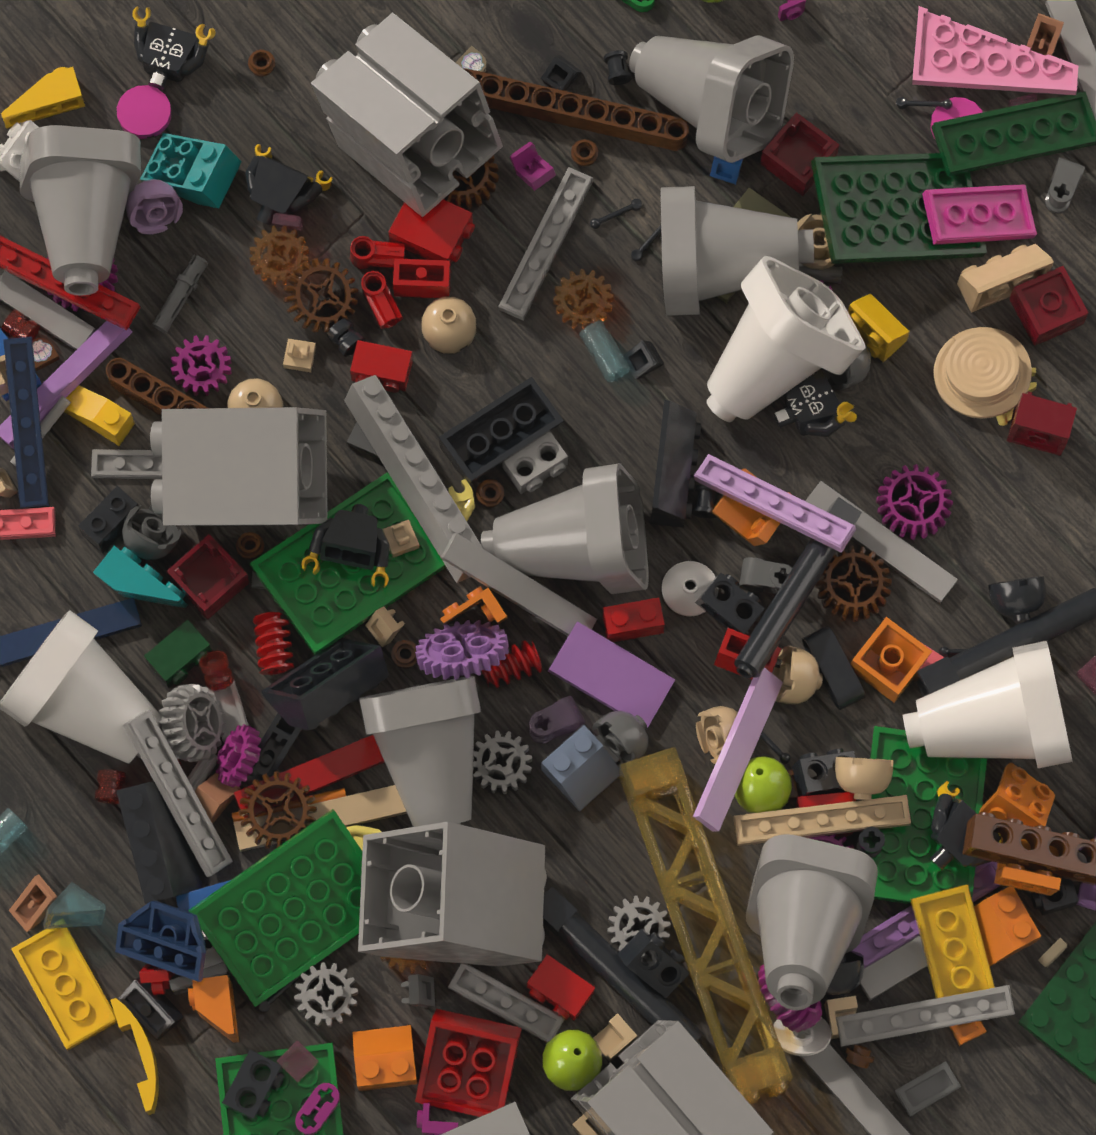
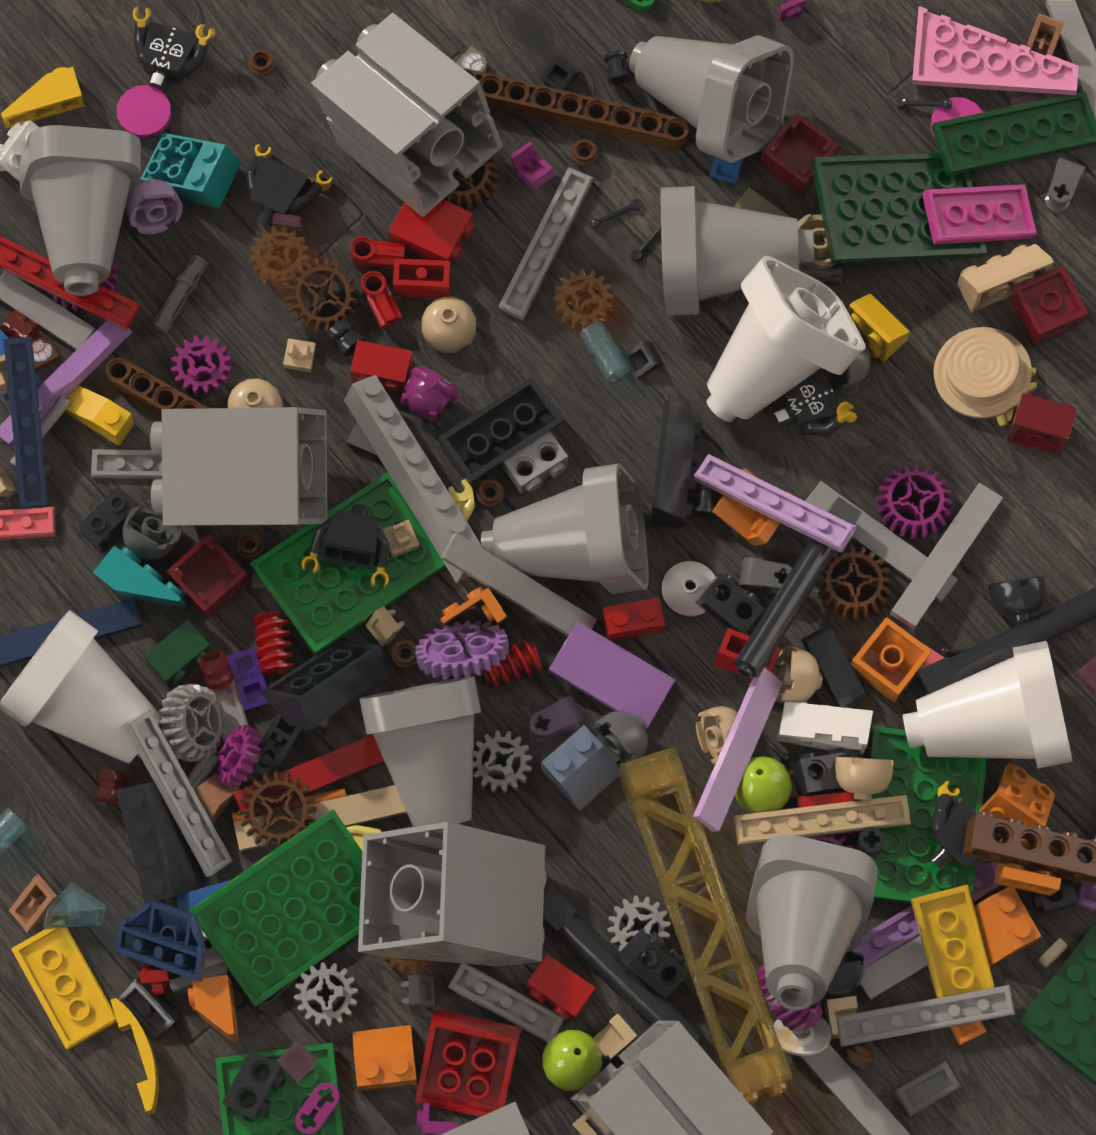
none -> dark purple slope [227,648,269,711]
none -> magenta helmet [401,366,461,422]
none -> white wedge [777,701,873,757]
none -> light grey tile [890,483,1003,629]

